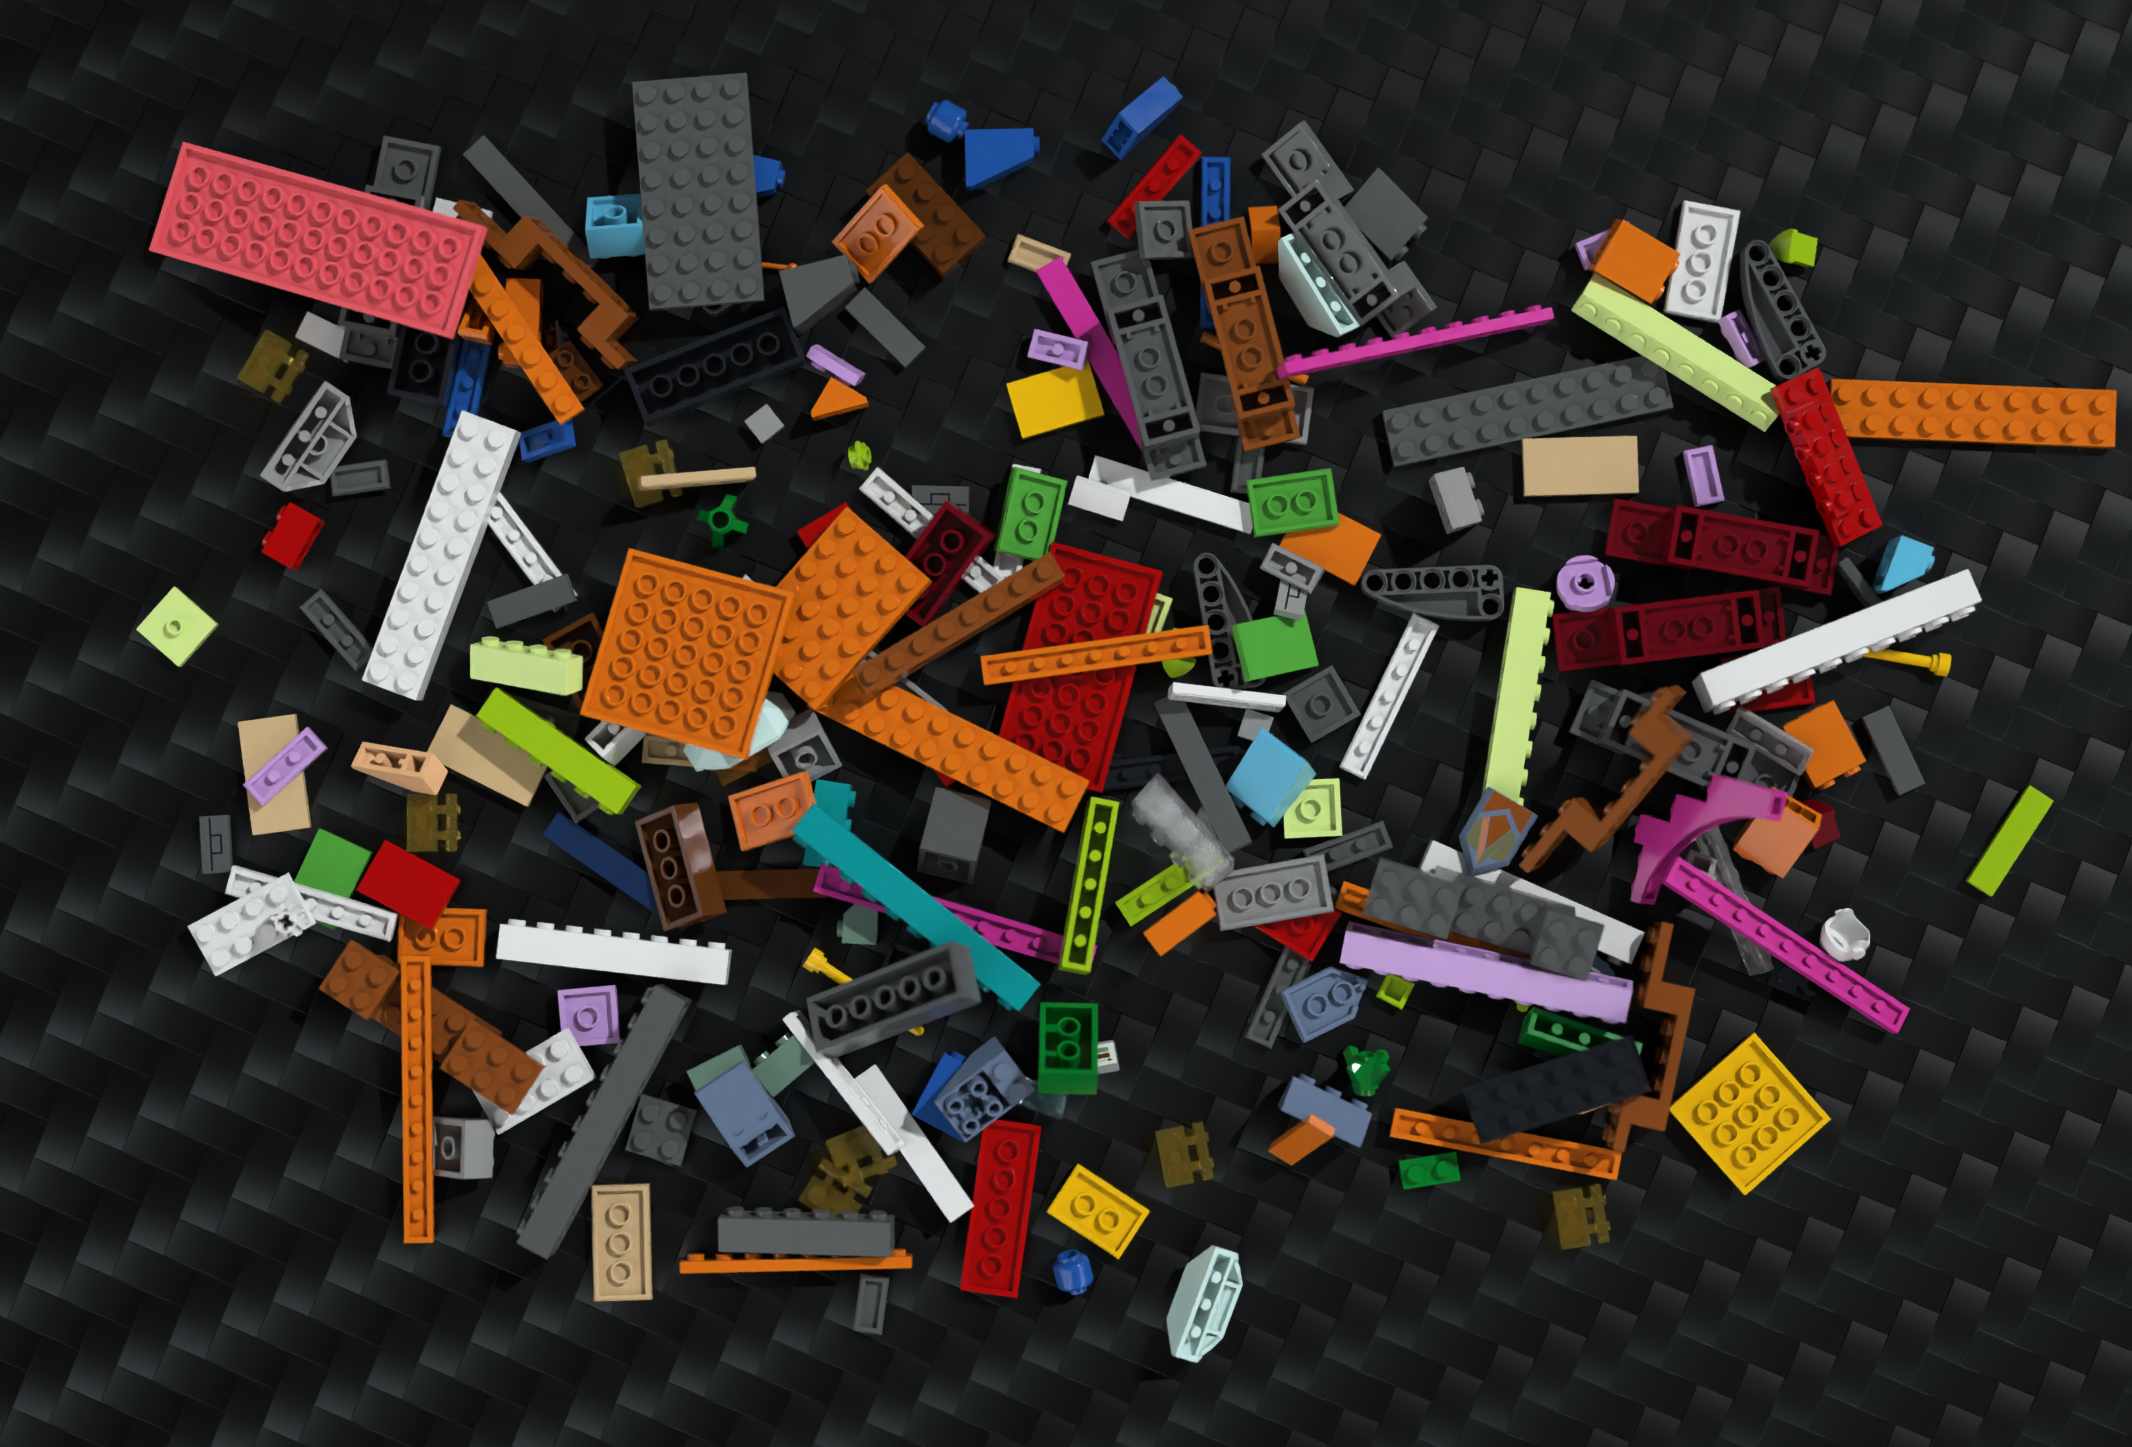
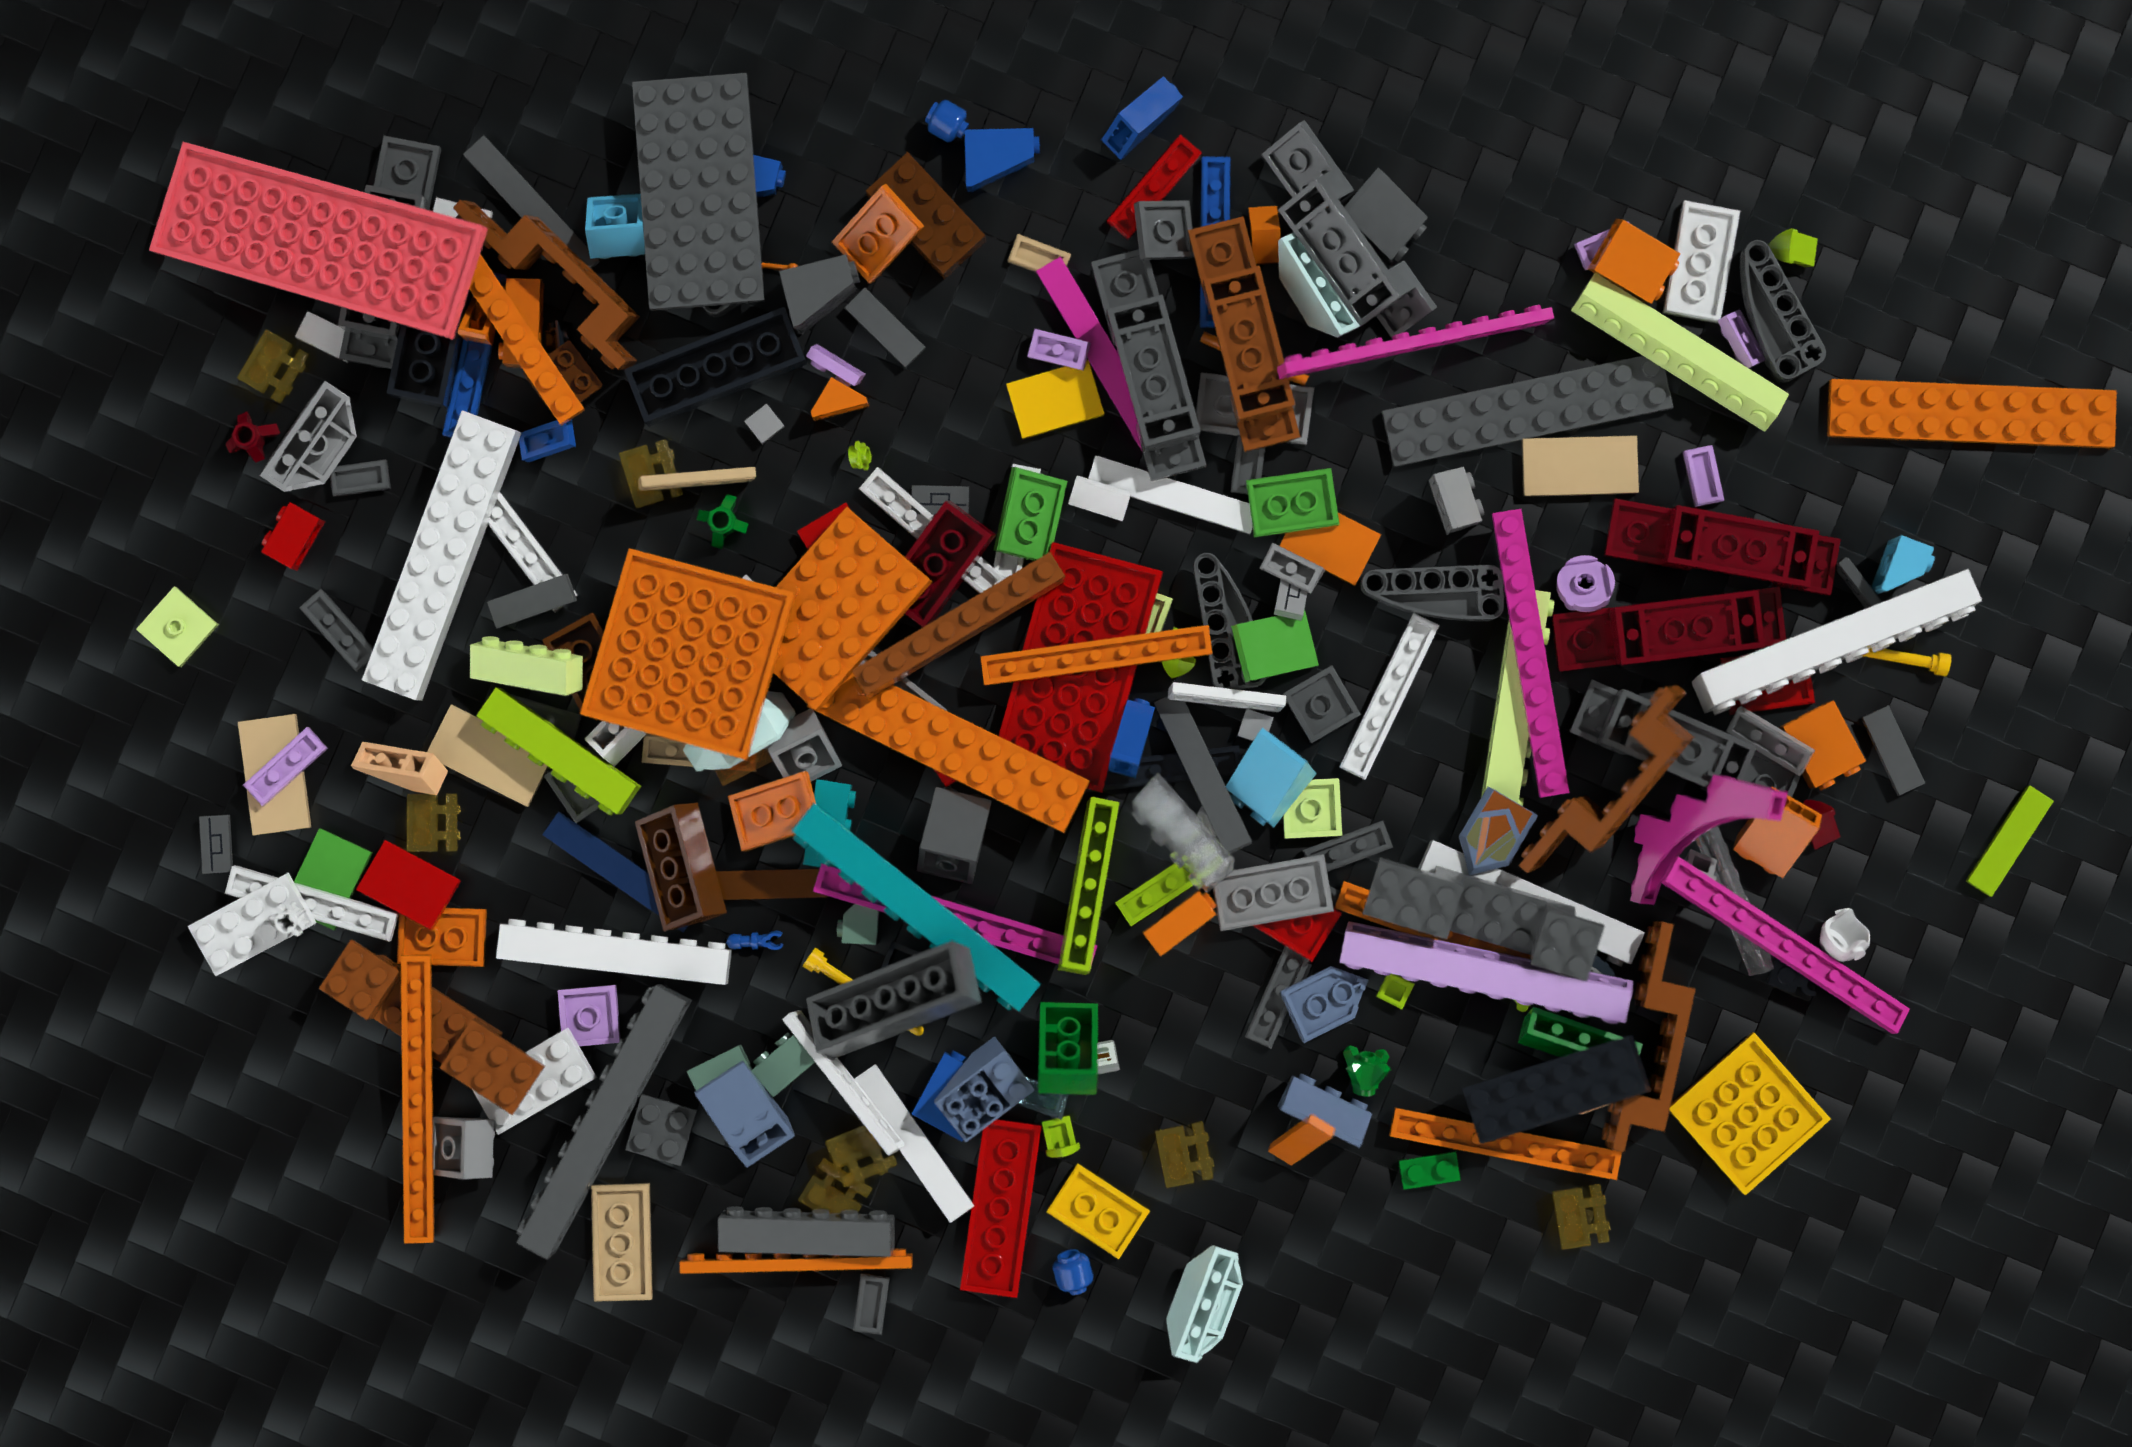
red plate [1770,367,1883,548] -> none
none -> dark red rock [225,412,280,463]
none -> blue piece [726,931,783,950]
none -> lime tile [1042,1115,1080,1158]
none -> blue slope [1108,698,1155,778]
none -> dark pink plate [1492,509,1569,798]

